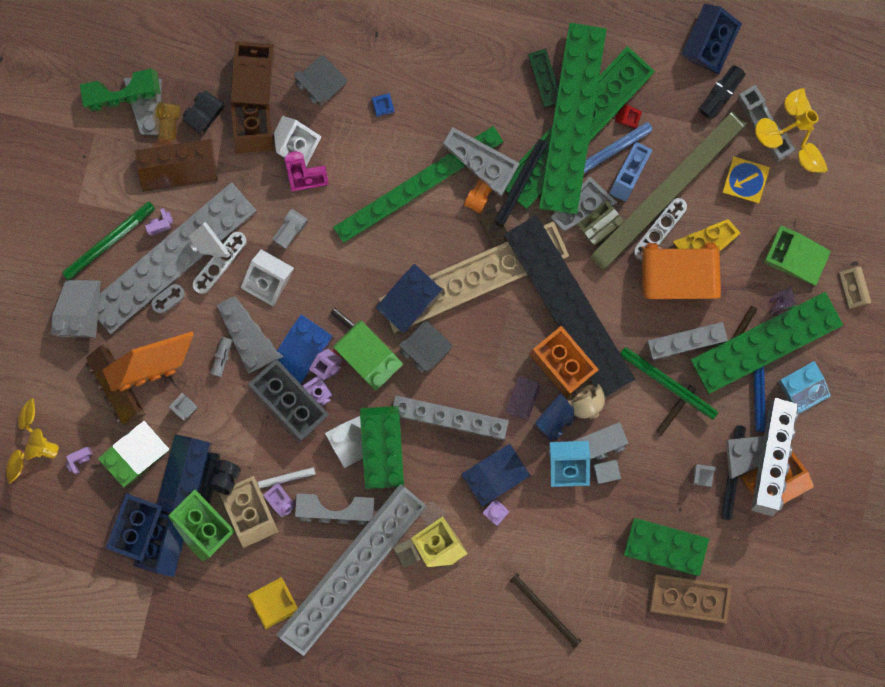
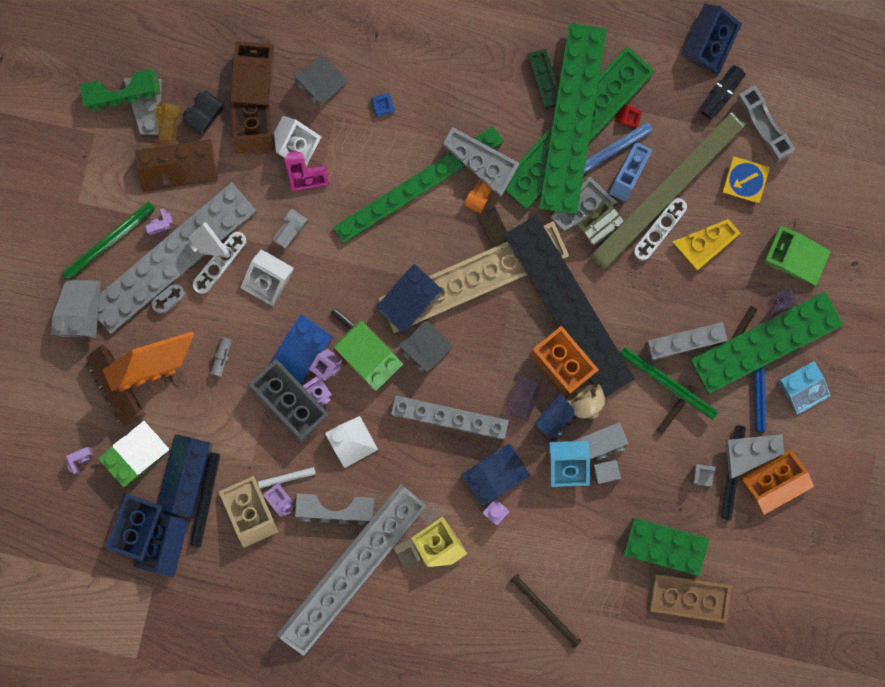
yellow plant [6,398,58,484] -> none
bright green slope [168,490,235,562] -> none
light grey panel [169,393,199,421] -> none
black wheel [208,460,241,495] -> none
light grey wing [217,296,283,374] -> none
yellow piece [248,577,298,629] -> none
green brick [360,406,404,489] -> none
black axle [495,139,547,225] -> none
orange windscreen [641,243,721,299] -> none
brick [751,398,798,516] -> none
yellow plant [755,88,828,173] -> none
tan slope [839,267,871,309] -> none

